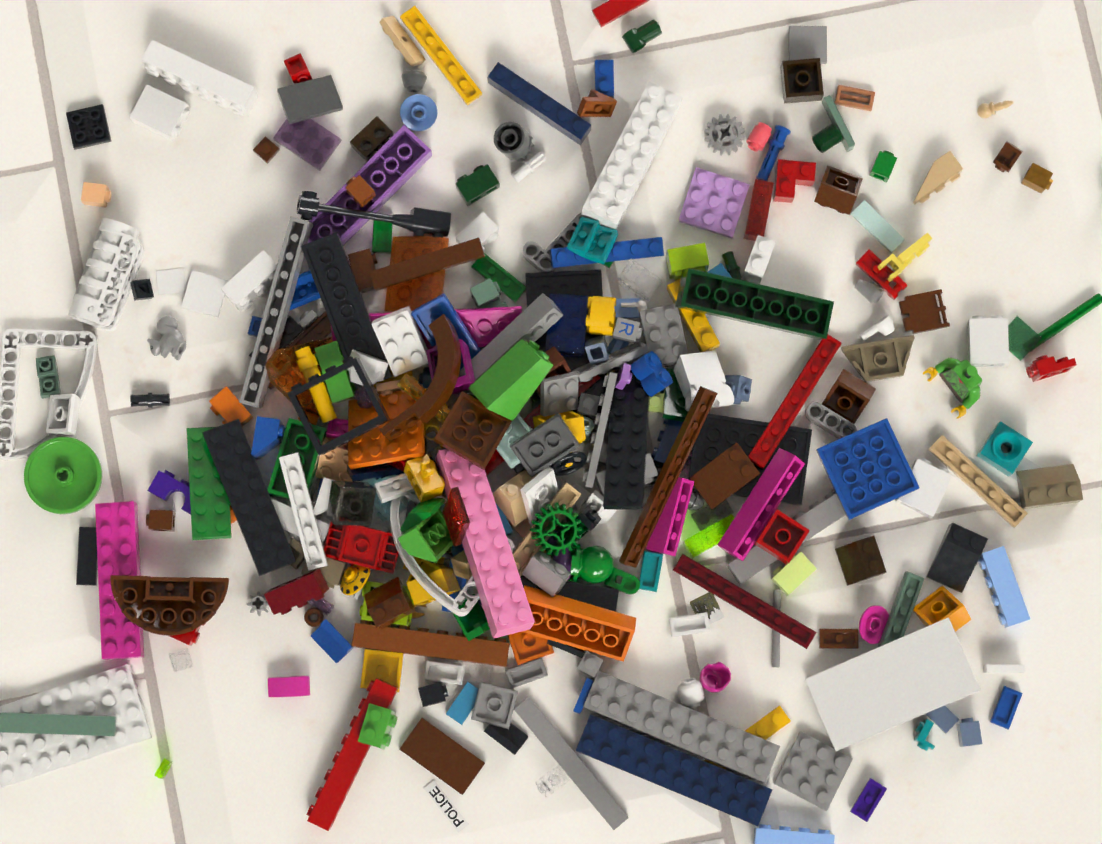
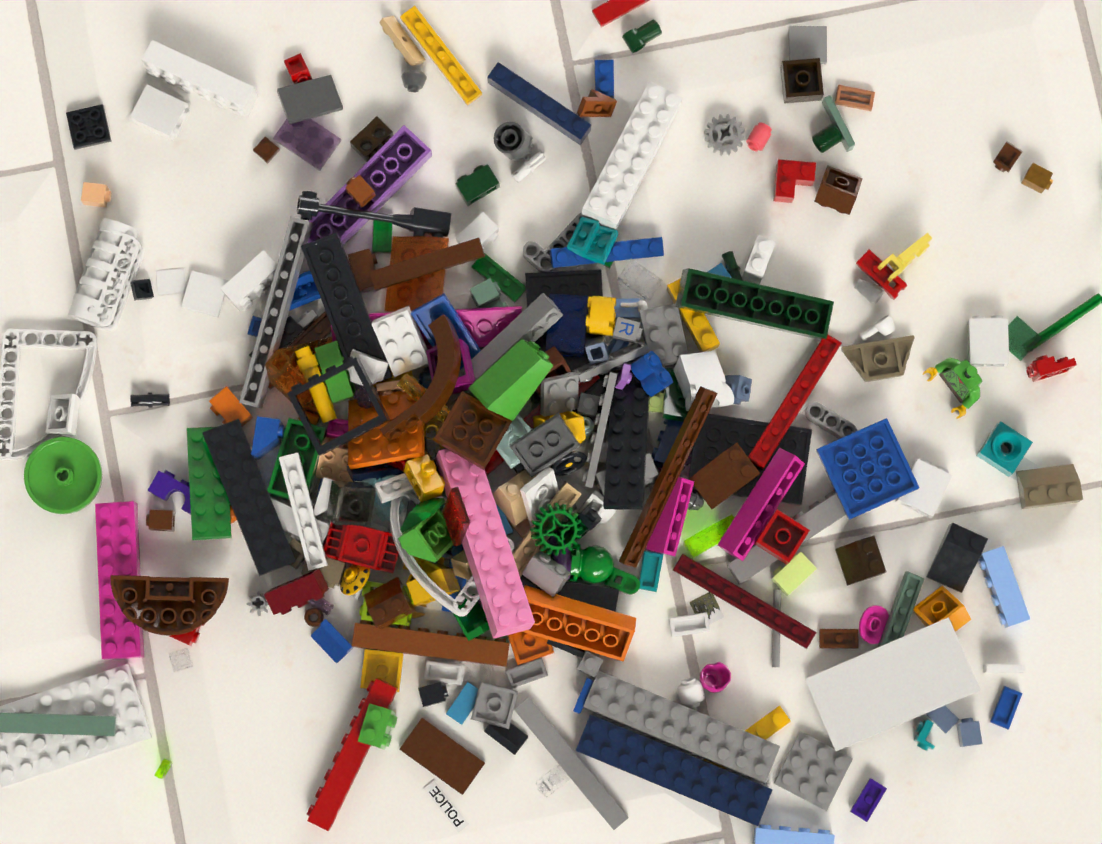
sand green slope [36,355,61,399] -> none
black tile [76,527,98,586] -> none
light grey animal [147,316,186,361] -> none
dark pink slope [267,676,310,697] -> none
medium blue dish [400,94,438,131] -> none
lime brick [665,243,709,281] -> none
lavender plate [678,167,750,239] -> none
clear smoke plate [691,499,734,532] -> none
clear red brick [743,179,774,241] -> none
blue pin [756,125,791,183] -> none
reddish brown slope [822,369,876,424] -> none
light aqua tile [851,200,905,253] -> none
green brick [869,151,897,183] -> none
reddish brown plate [899,289,950,334] -> none
tan slope [913,151,963,205] -> none
tan plate [928,435,1028,528] -> none
tan bar [977,101,1013,118] -> none

